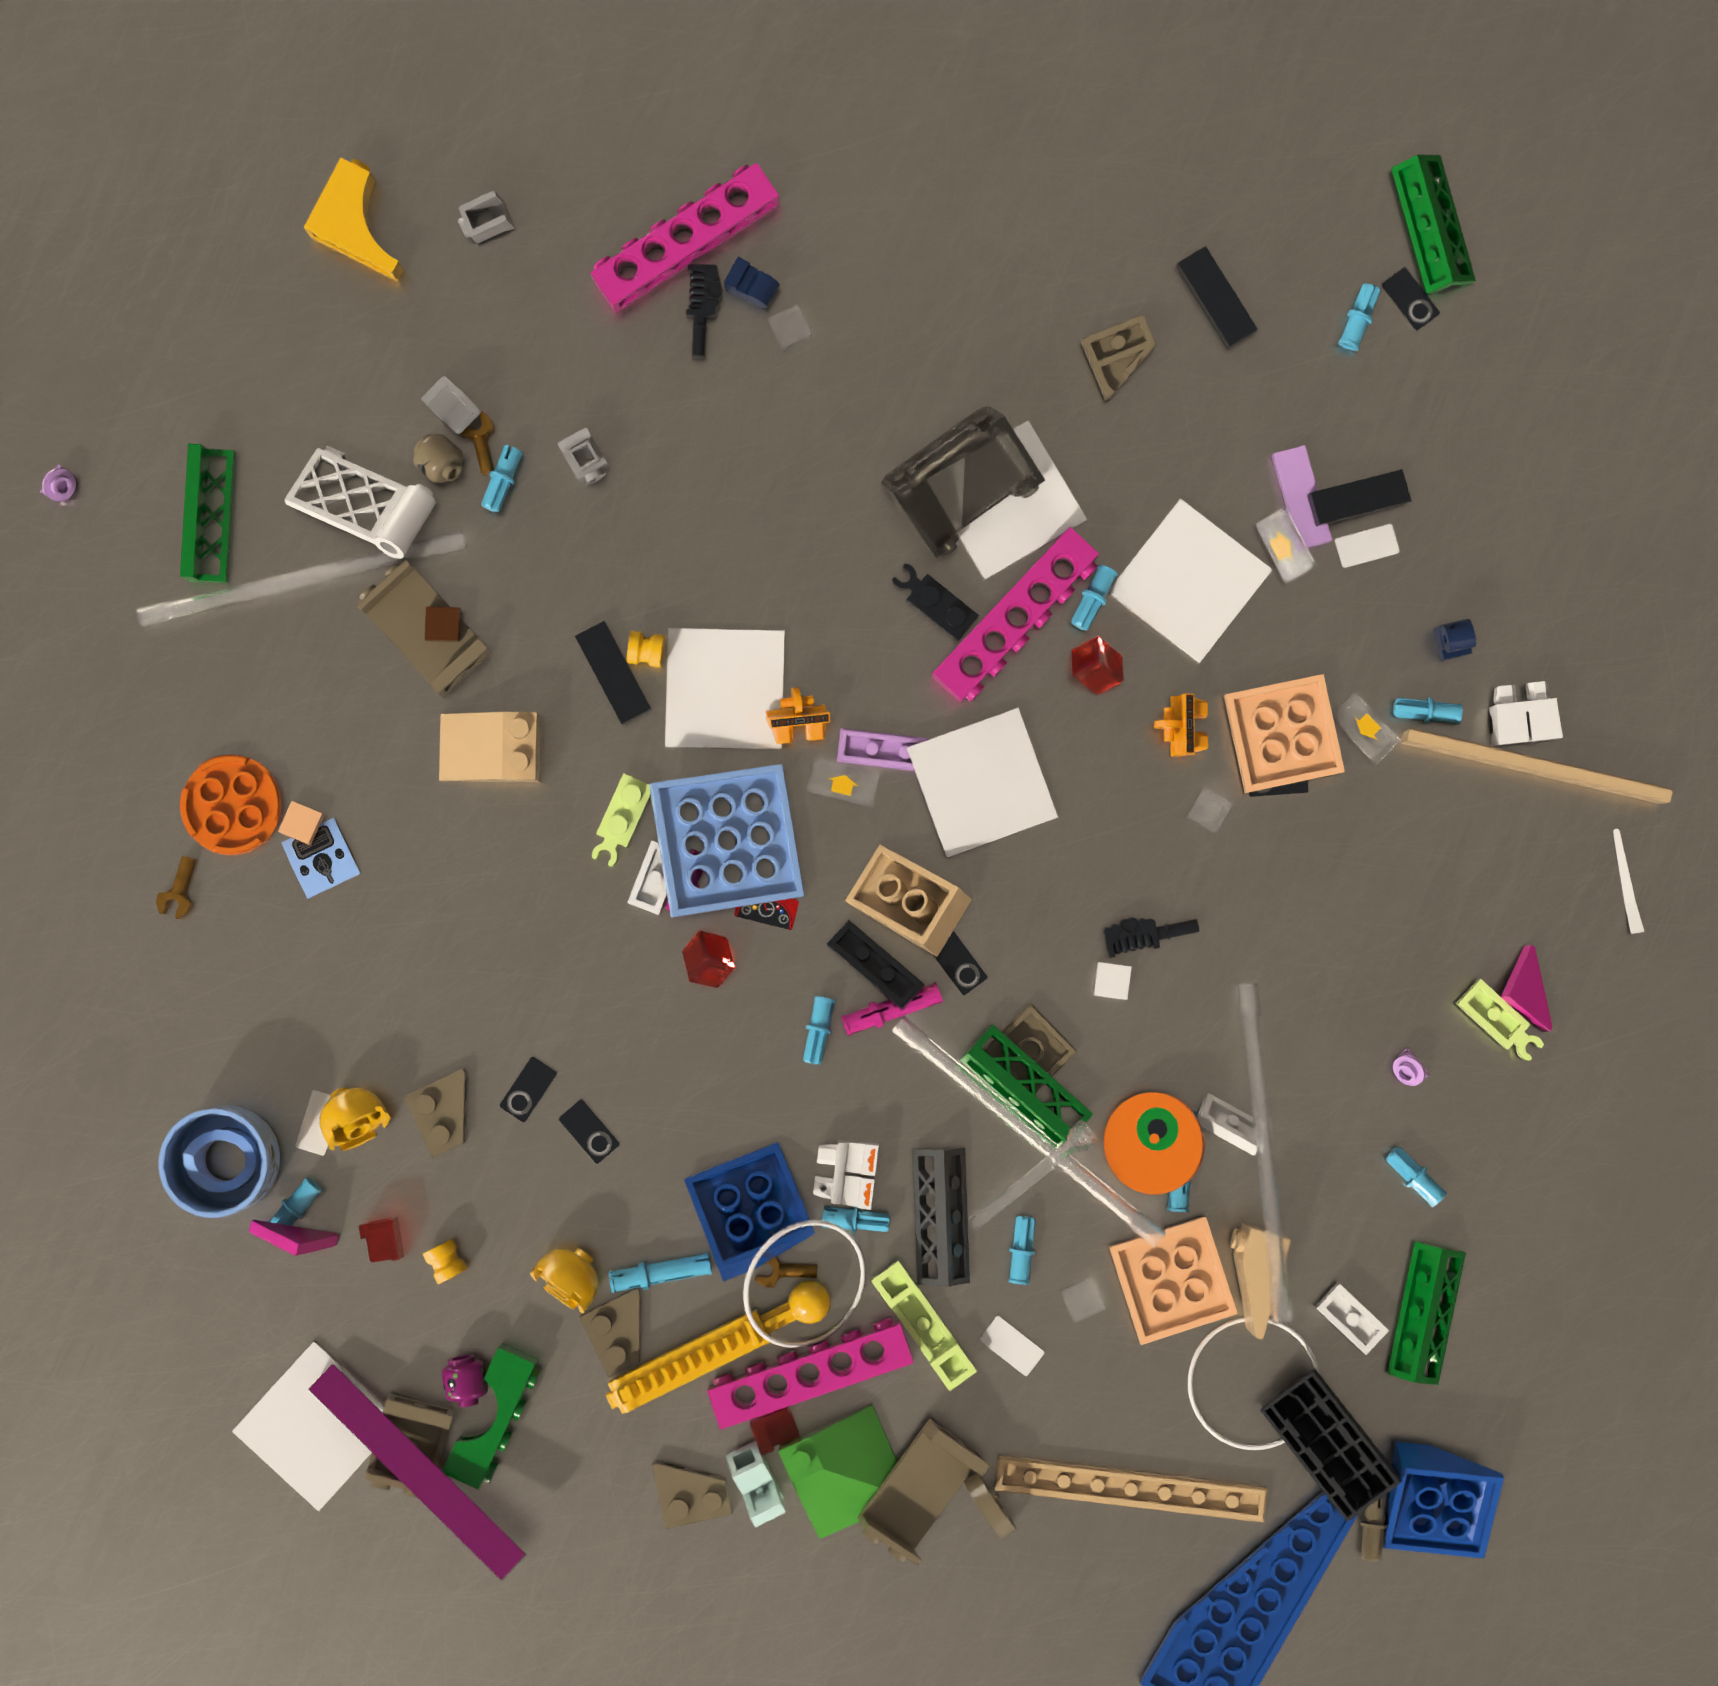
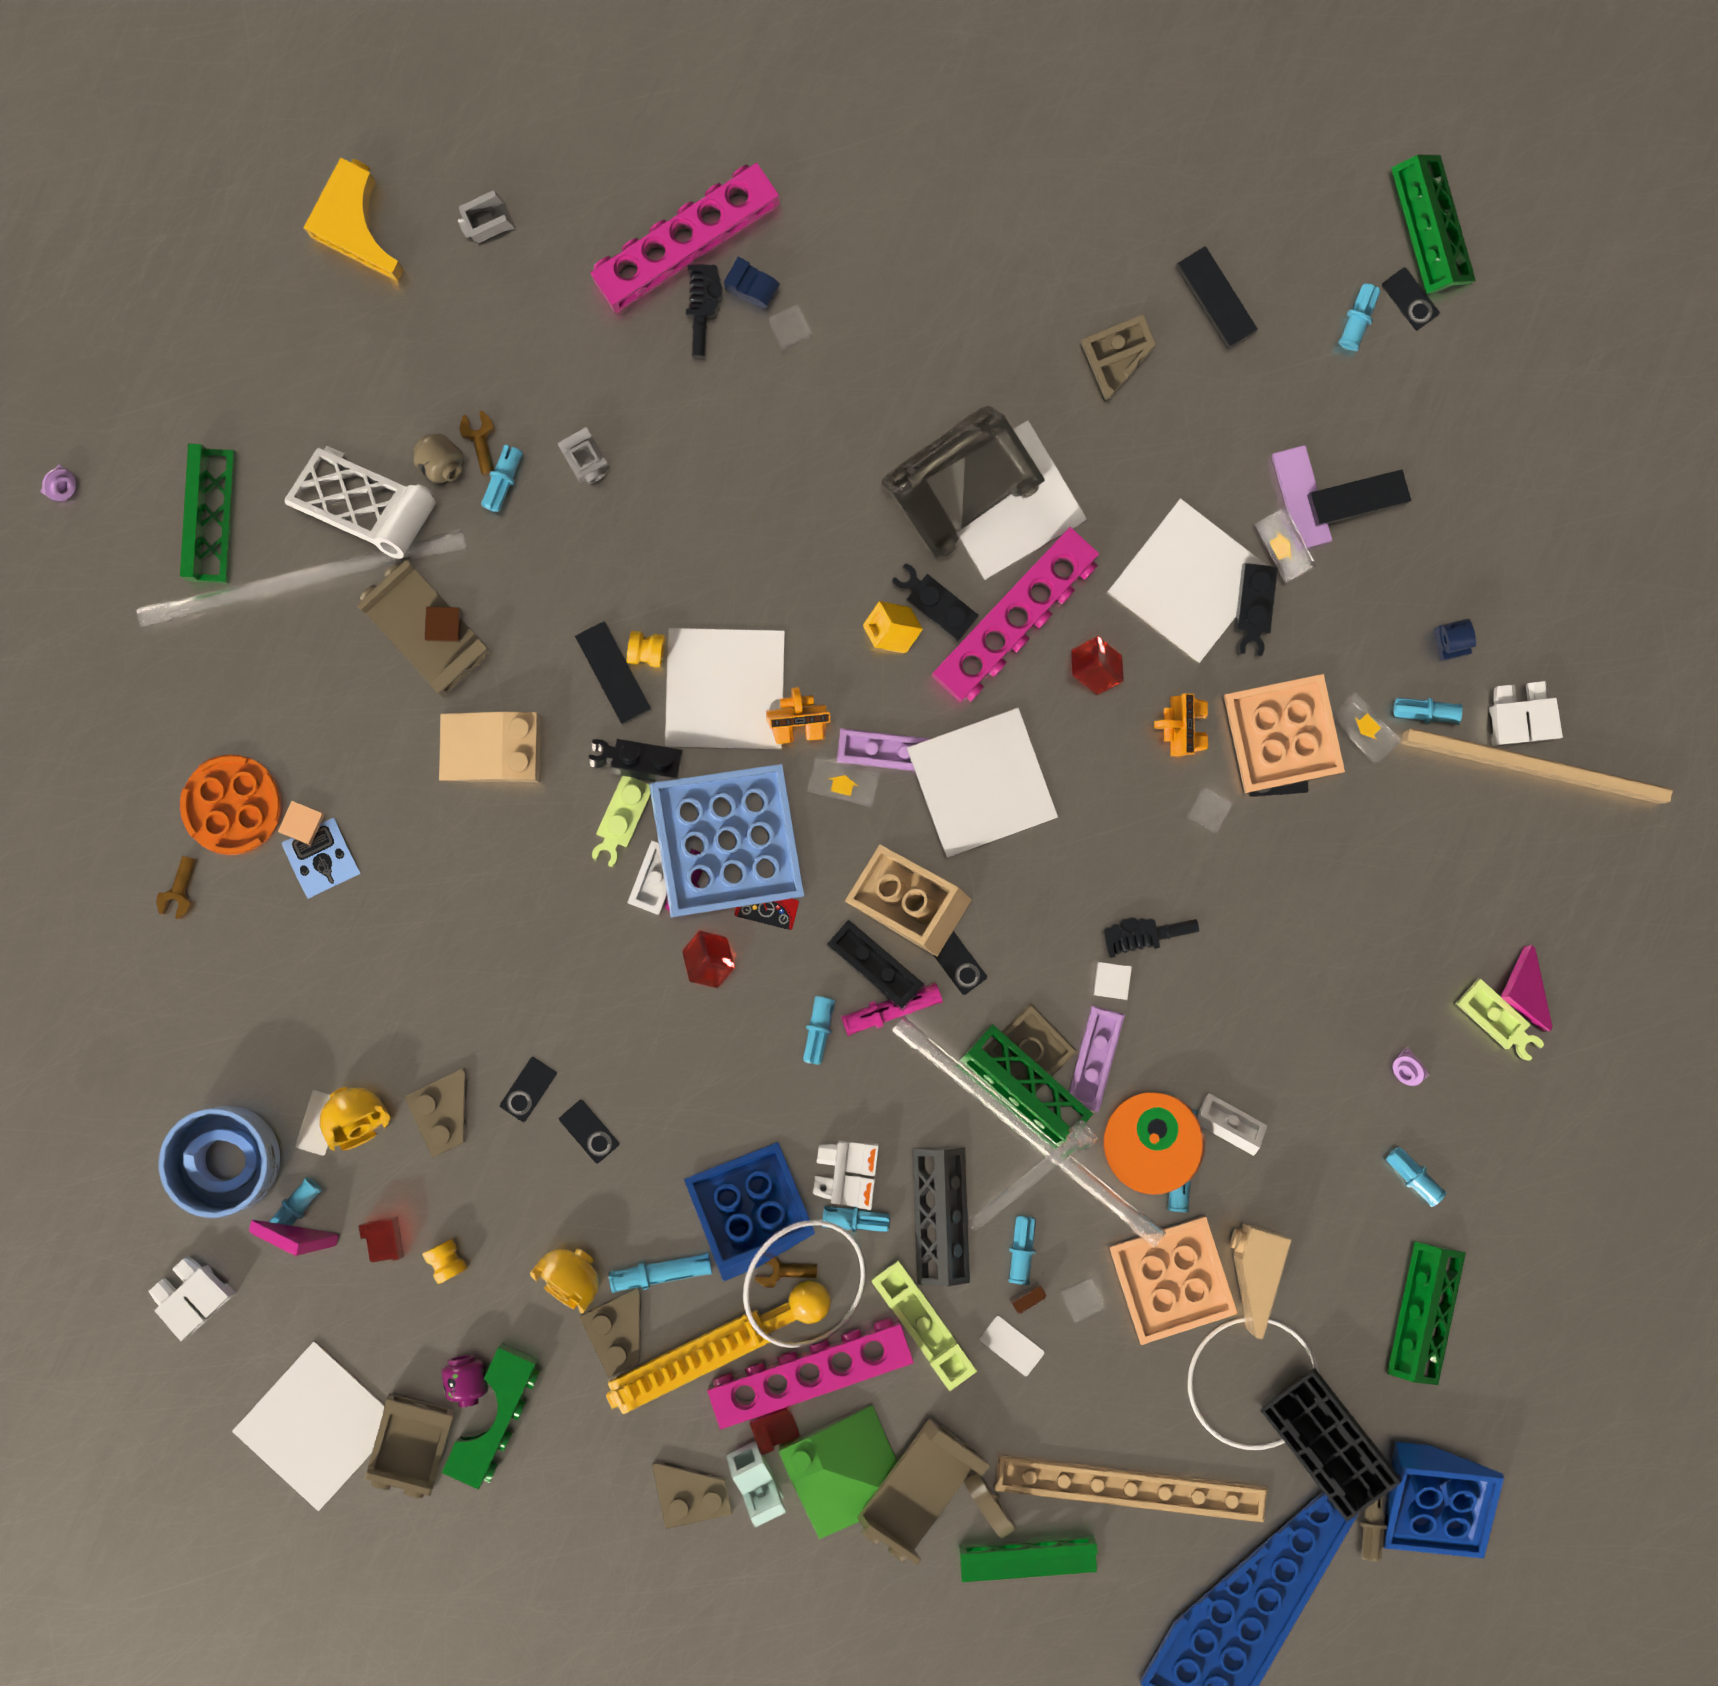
magenta tile [308,1364,527,1581] -> none
light grey panel [421,375,481,435] -> none
medium azure axle [1071,565,1118,630] -> none
clear piece [1238,983,1294,1324] -> none
white plate [1315,1282,1389,1355] -> none
white sticker [1335,524,1400,568] -> none
white sticker [1613,829,1644,934] -> none
none -> white hips [149,1256,236,1341]
none -> black plate [588,739,683,782]
none -> yellow panel [863,601,923,653]
none -> green fence [959,1535,1098,1583]
none -> reddish brown tile [1010,1282,1047,1314]
none -> lavender tile [1068,1006,1125,1112]
none -> black plate [1235,563,1278,657]

